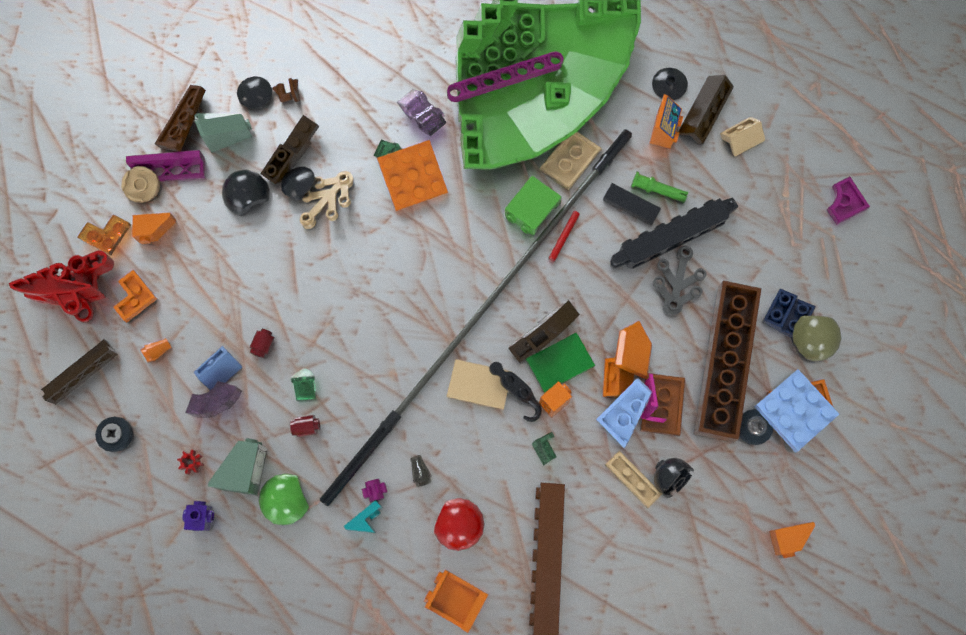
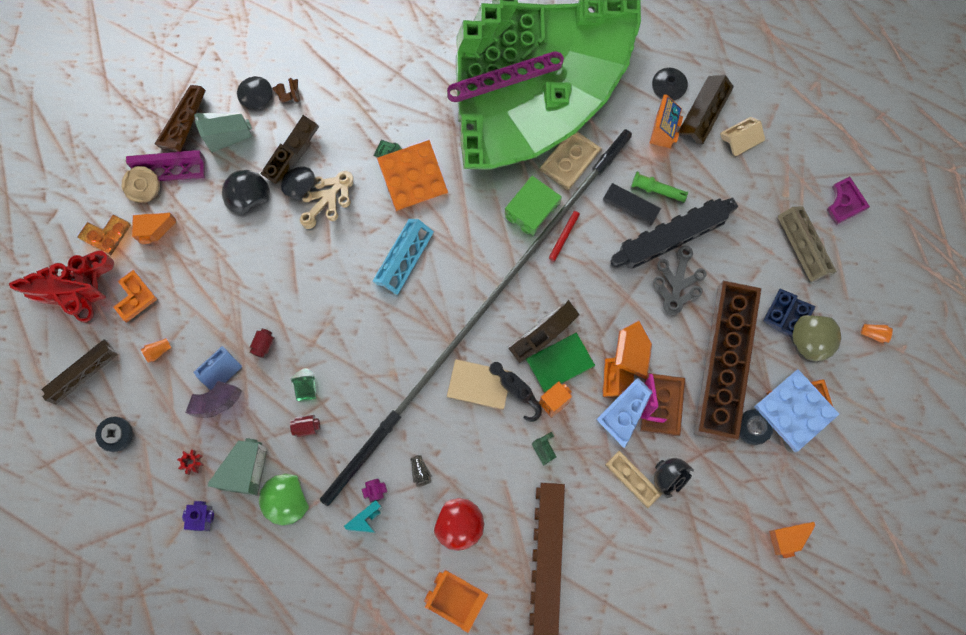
clear purple brick [397,89,447,136] -> none
none -> medium azure fence [372,219,434,295]
none -> dark tan fence [778,206,837,282]
none -> orange cone [861,324,893,343]

